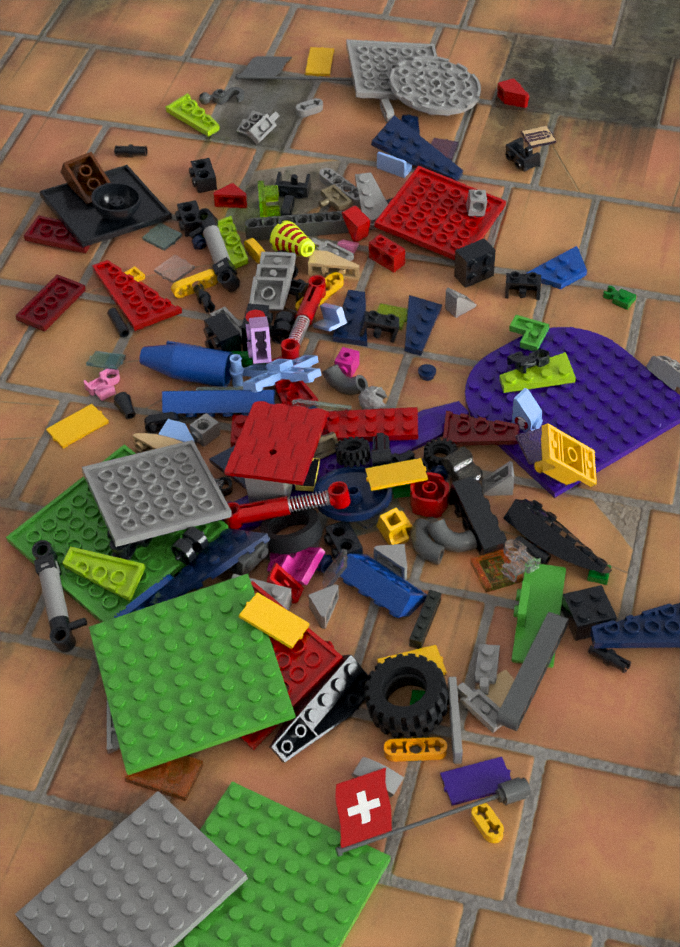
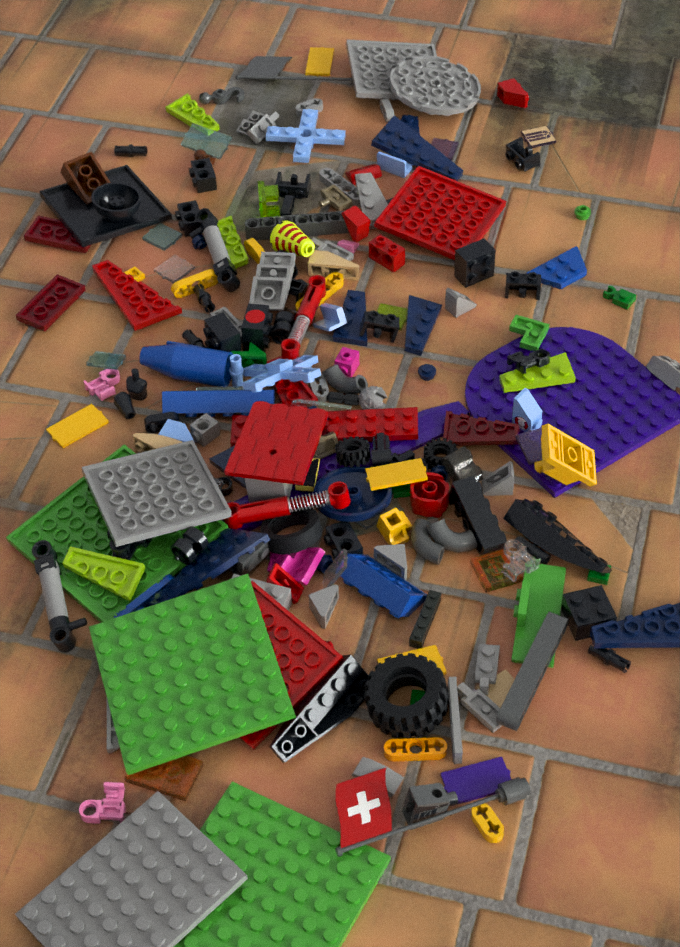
black piece [107,308,130,338] -> none
red slope [214,183,247,208] -> none
yellow piece [239,592,310,649] -> none
lavender brick [246,316,272,364] -> none
light grey brick [466,189,487,216] -> none
none -> bright pink piece [79,782,126,824]
none -> black piece [126,368,147,401]
none -> clear light blue piece [181,123,232,159]
none -> black pin [182,329,206,348]
none -> reddish brown plate [194,149,216,164]
none -> light blue piece [266,109,346,163]
none -> light grey beam [309,373,329,403]
none -> black piece [328,391,359,406]
none -> red slope [345,164,382,185]
none -> dark grey torso [402,783,458,830]
none -> bright green plate [574,205,591,220]

